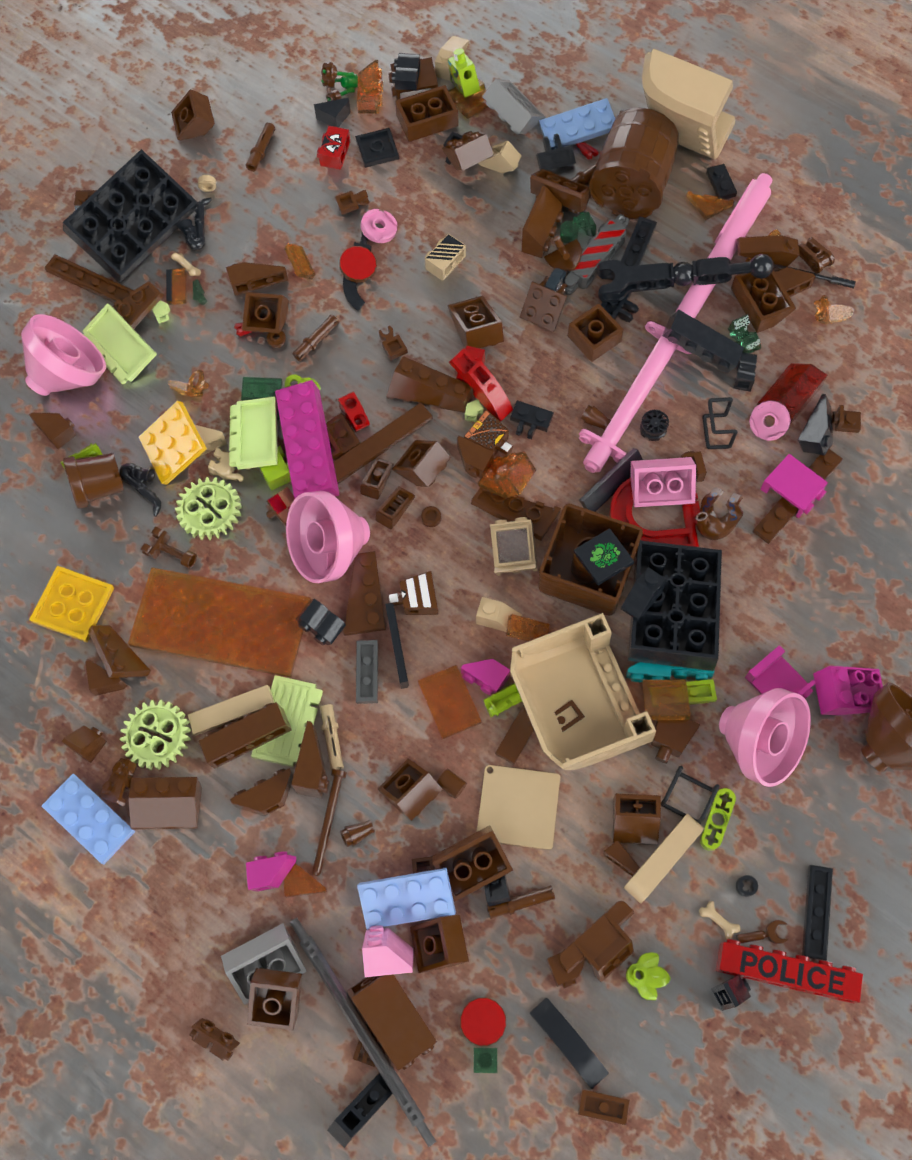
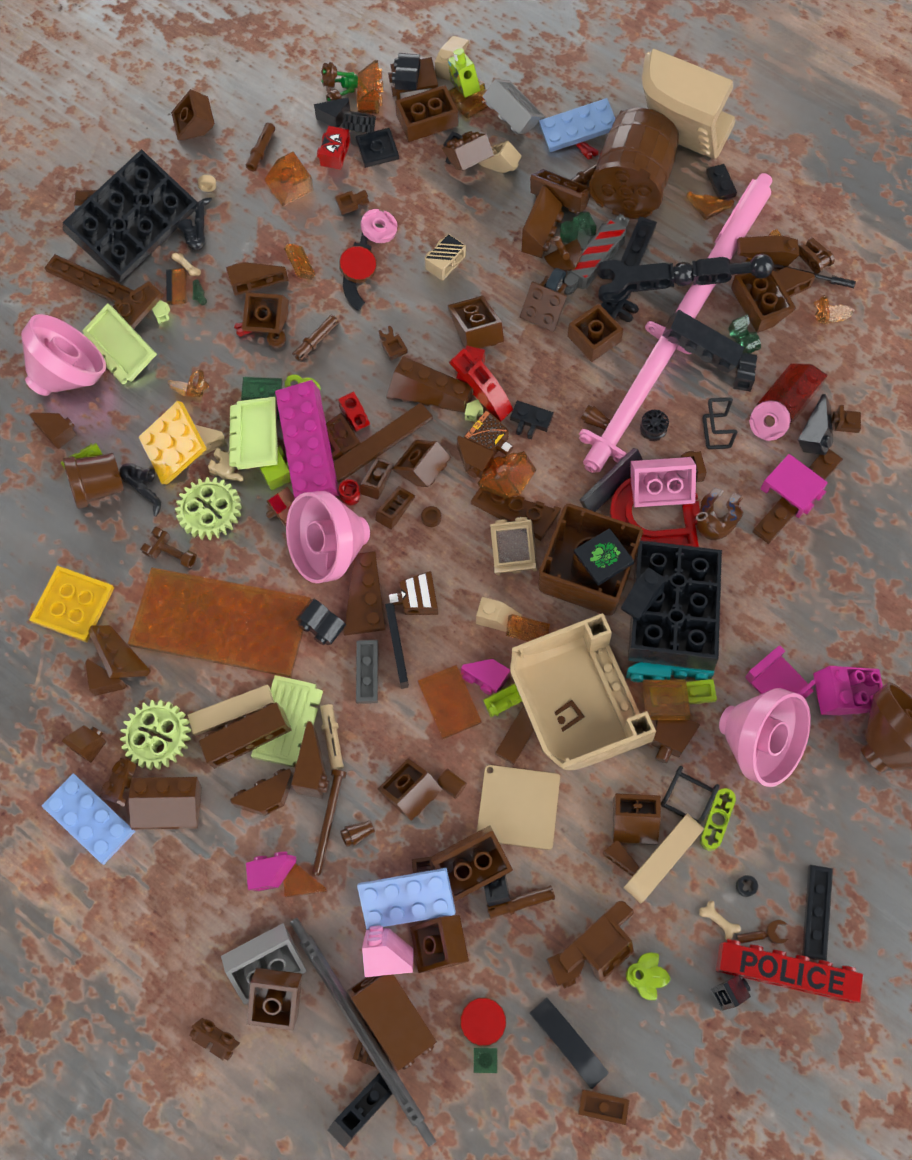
black hinge [536,133,576,171] -> none
none -> clear orange slope [264,152,314,206]
none -> red wheel [339,479,360,506]
none -> black tyre [342,111,376,133]

